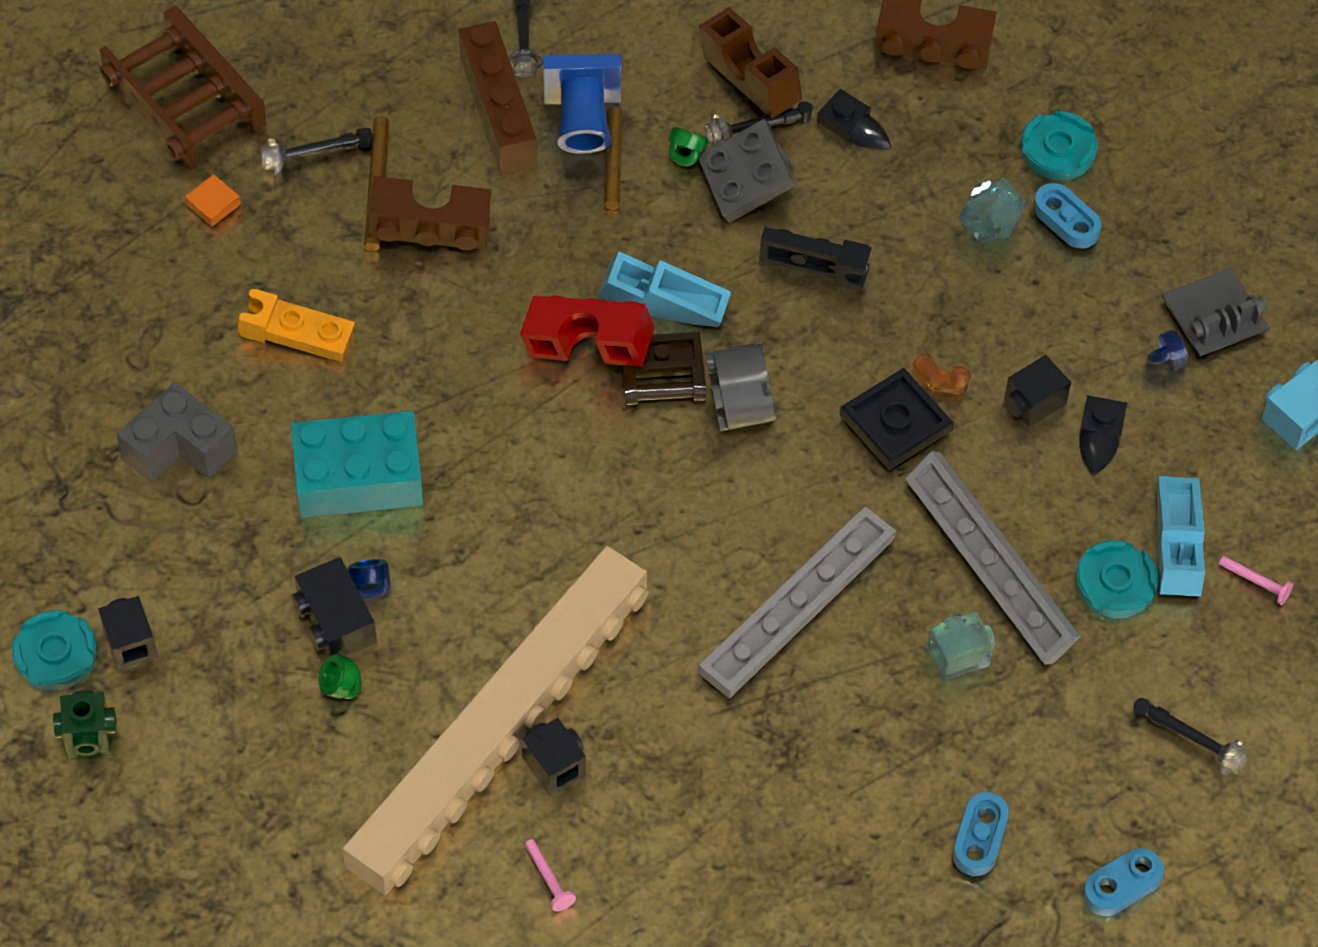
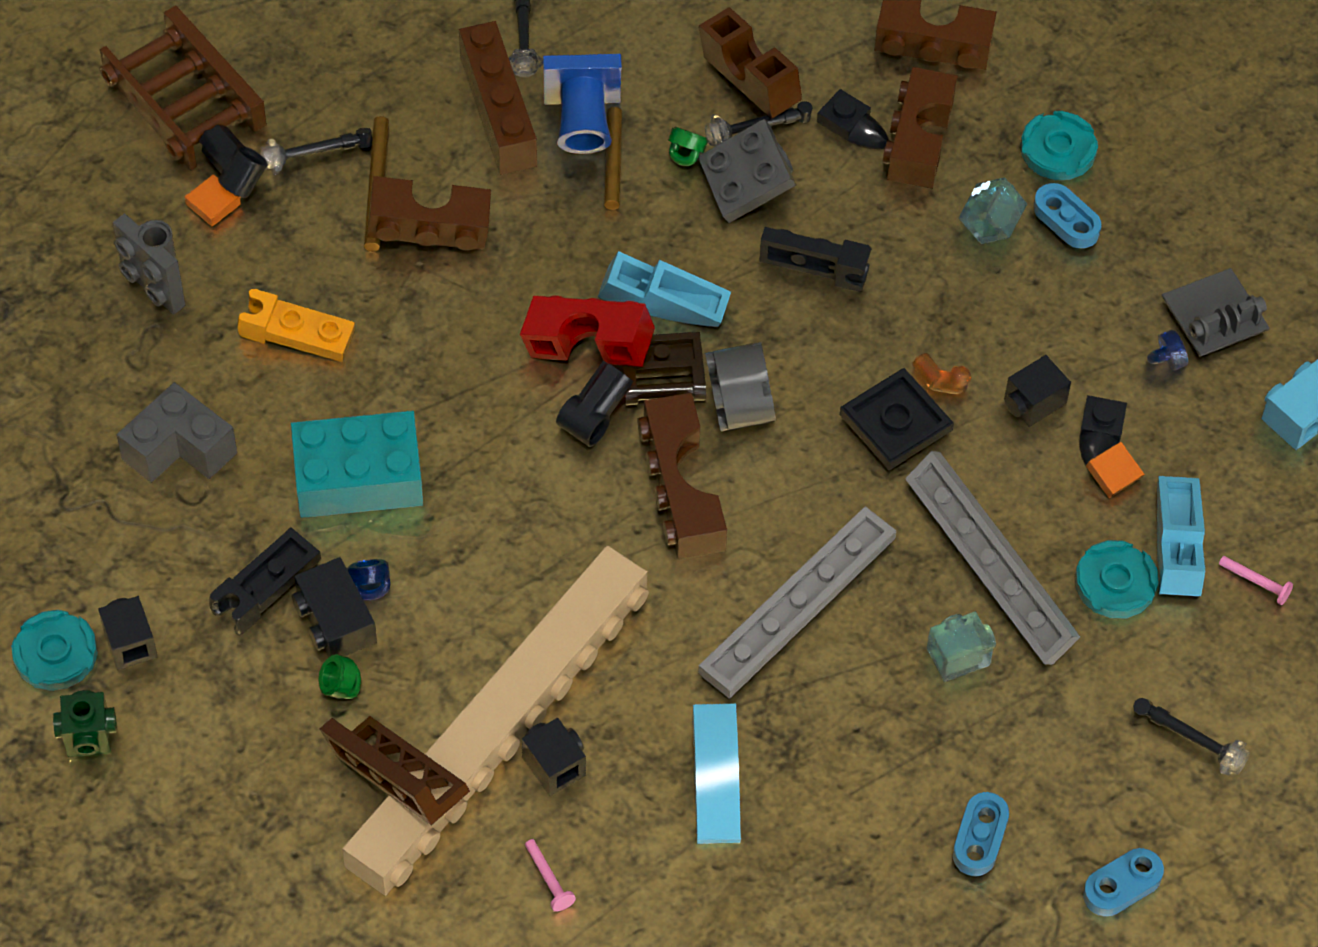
none -> dark grey plate [113,213,186,315]
none -> black piece [199,124,268,198]
none -> black plate [209,527,321,635]
none -> reddish brown fence [319,716,470,826]
none -> black piece [556,360,633,447]
none -> reddish brown arch [637,393,727,559]
none -> medium azure slope [692,704,741,844]
none -> reddish brown arch [882,67,958,189]
none -> orange tile [1086,442,1145,499]

